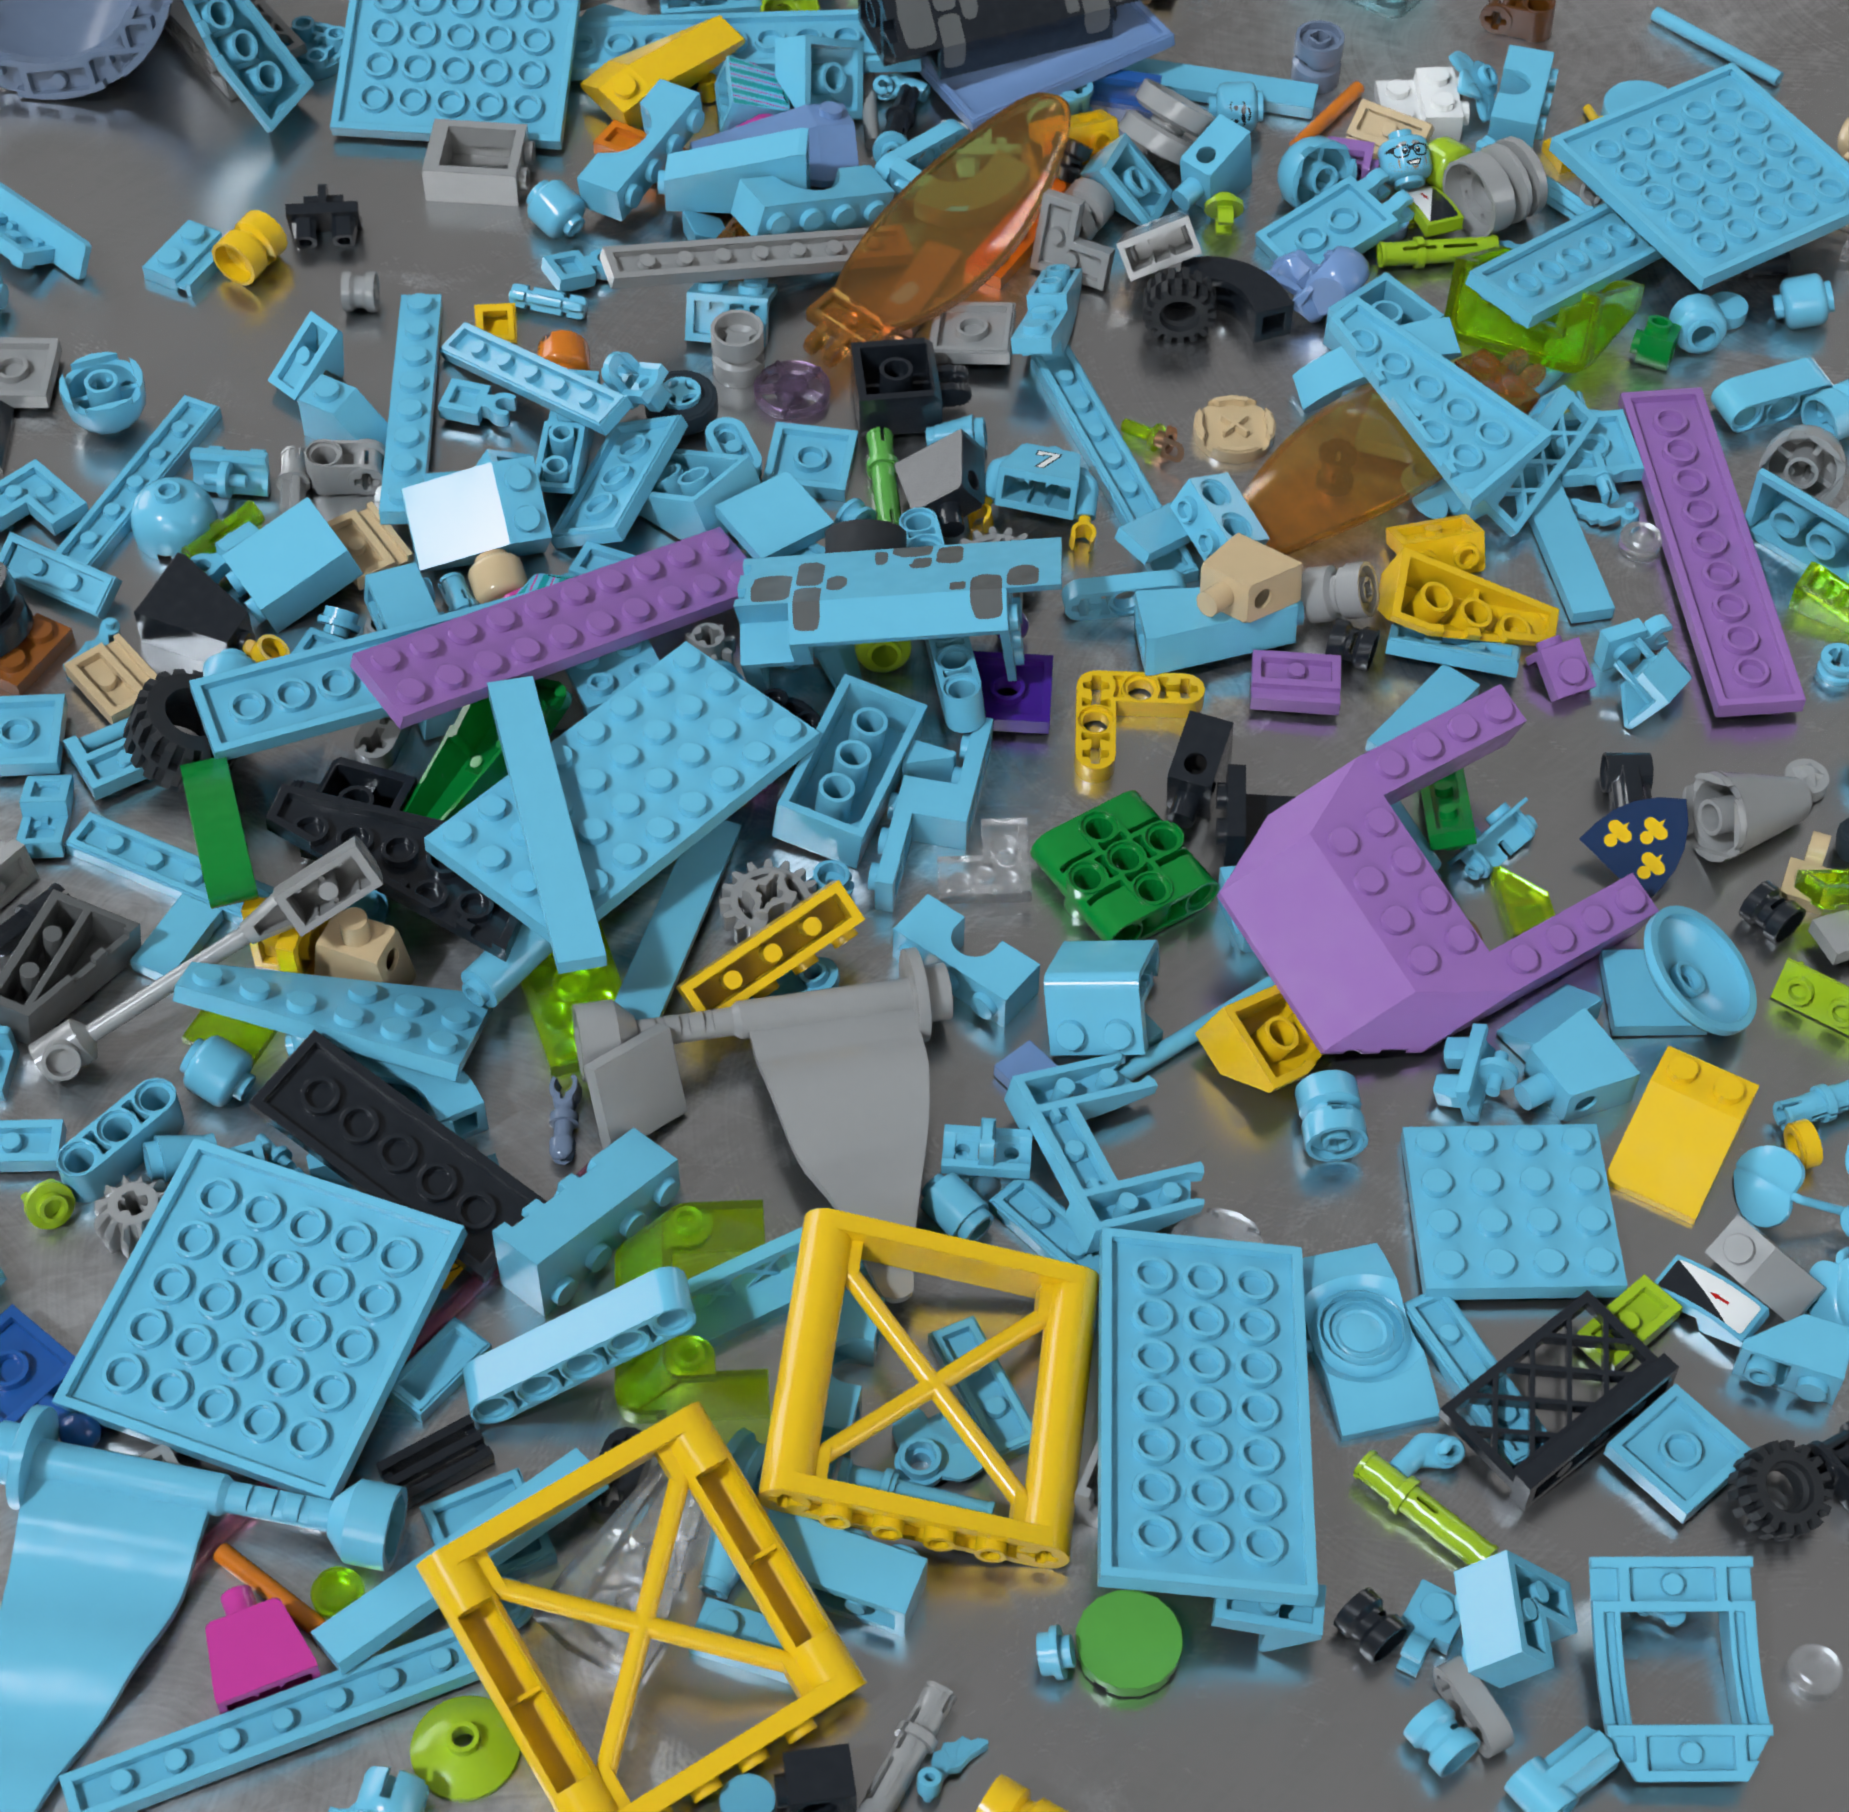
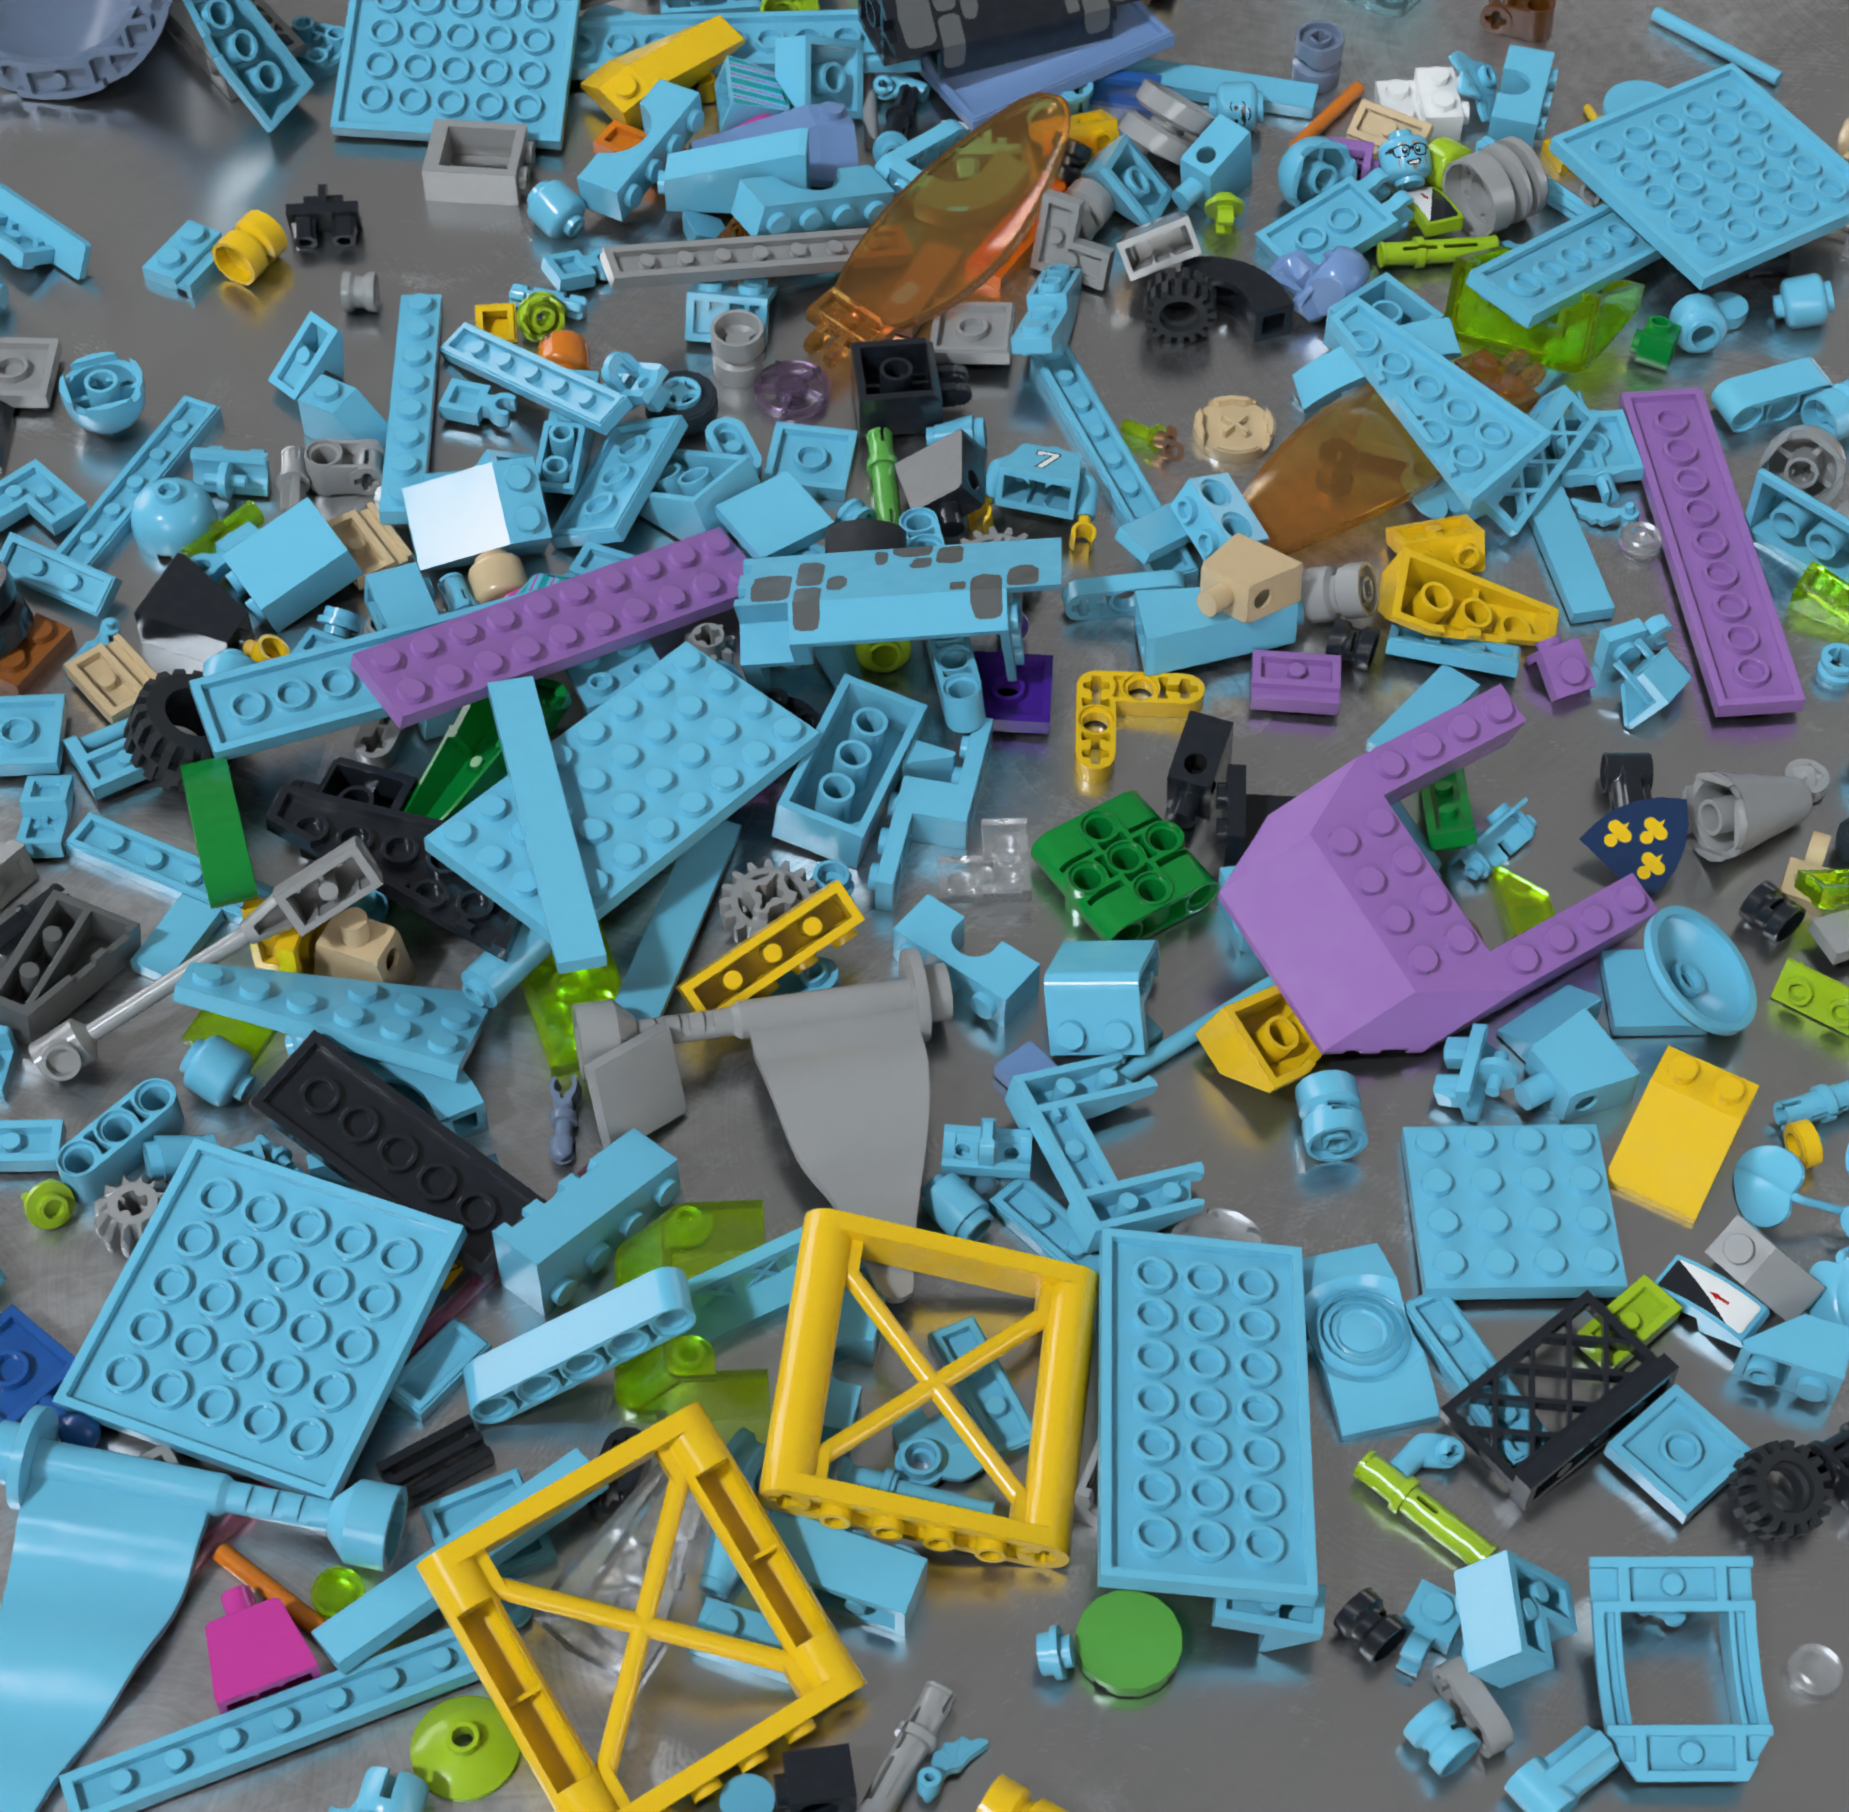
none -> lime plate [516,291,566,343]

